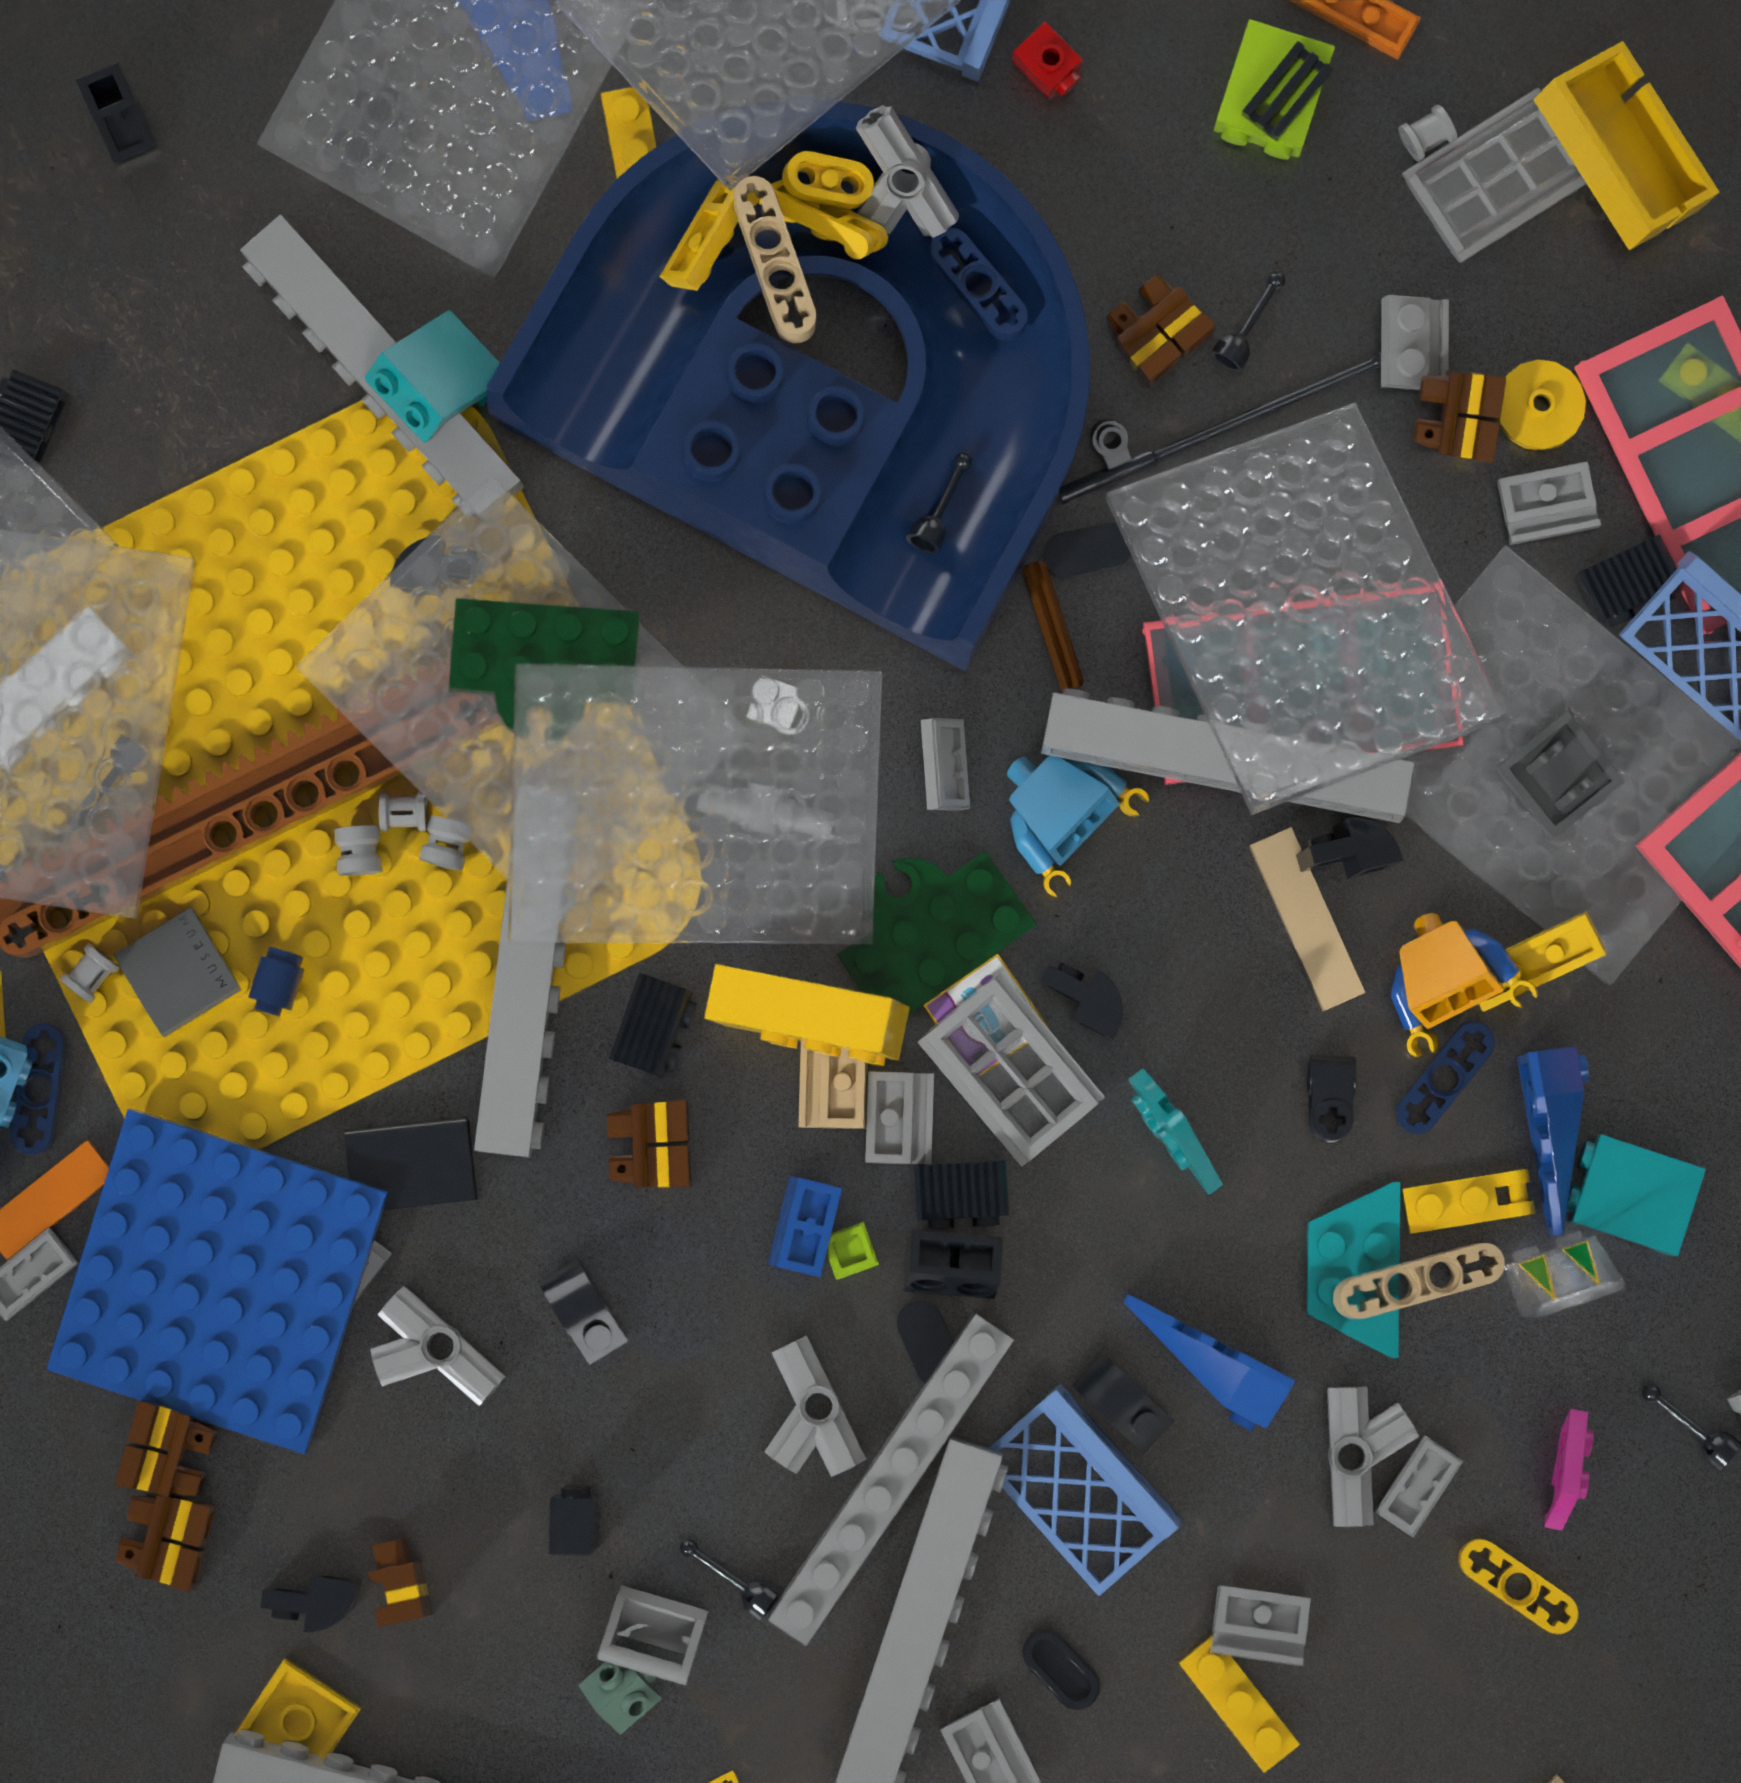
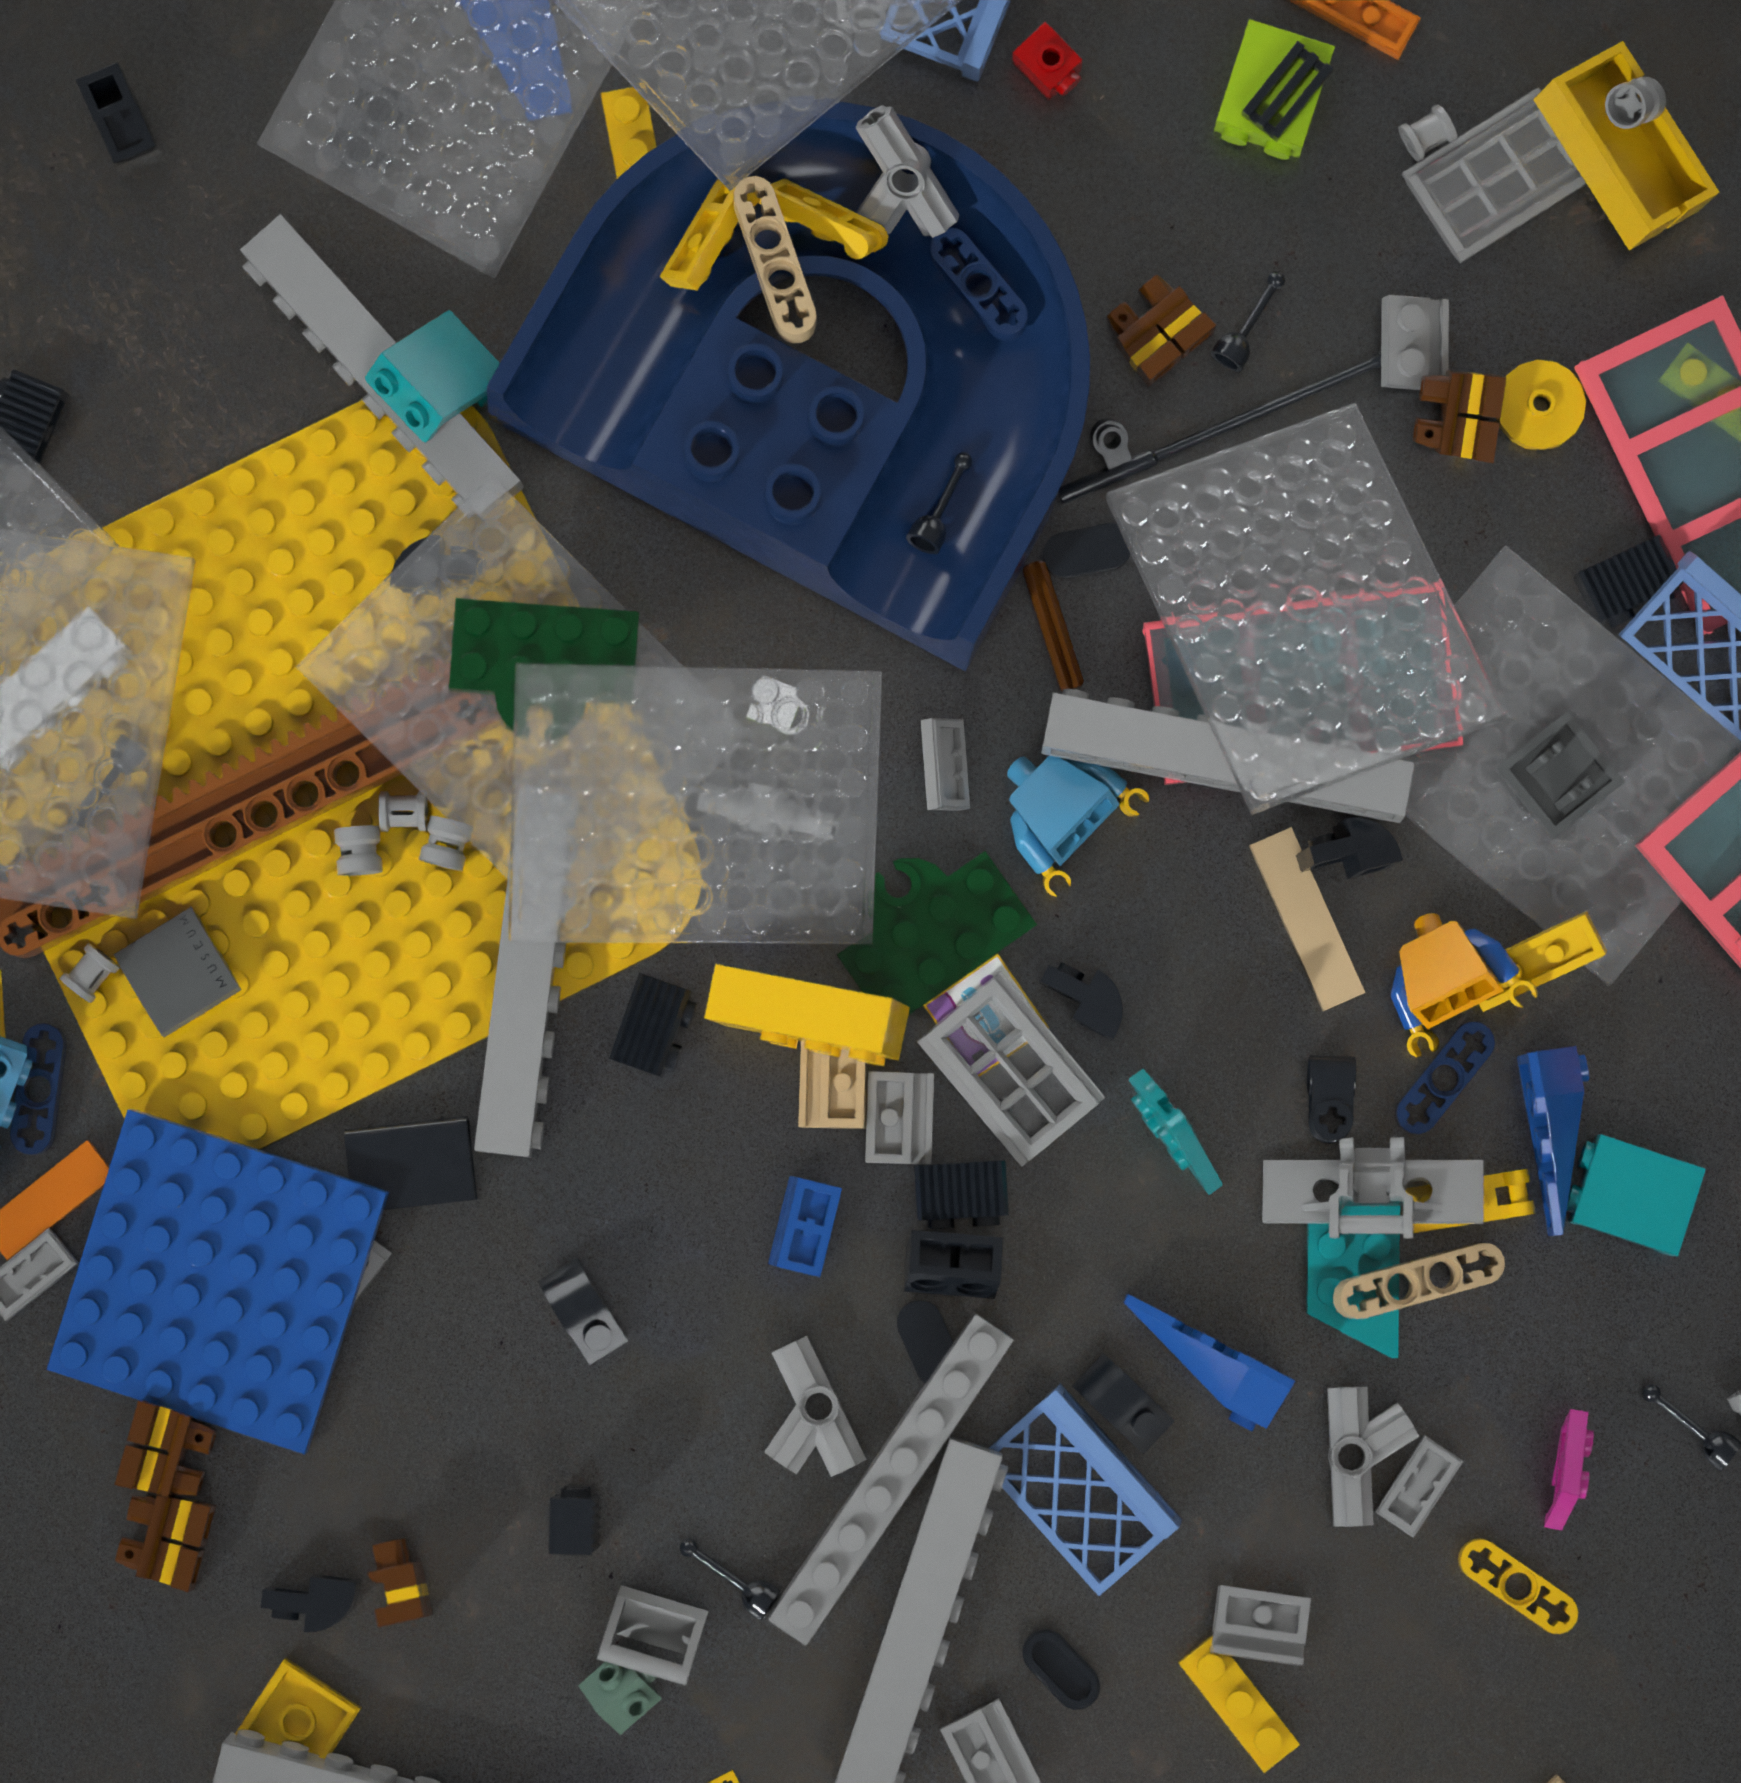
dark blue brick [248,946,305,1017] -> none
light grey piece [370,1285,506,1407] -> none
reddish brown hips [607,1100,691,1187] -> none
yellow plate [782,151,874,209] -> none
lime tile [826,1222,879,1280] -> none
light grey plate [1497,461,1601,545] -> none
clear slope [1504,1230,1626,1318] -> none
none -> light grey piece [1262,1137,1484,1238]
none -> light grey wheel [1605,77,1666,129]

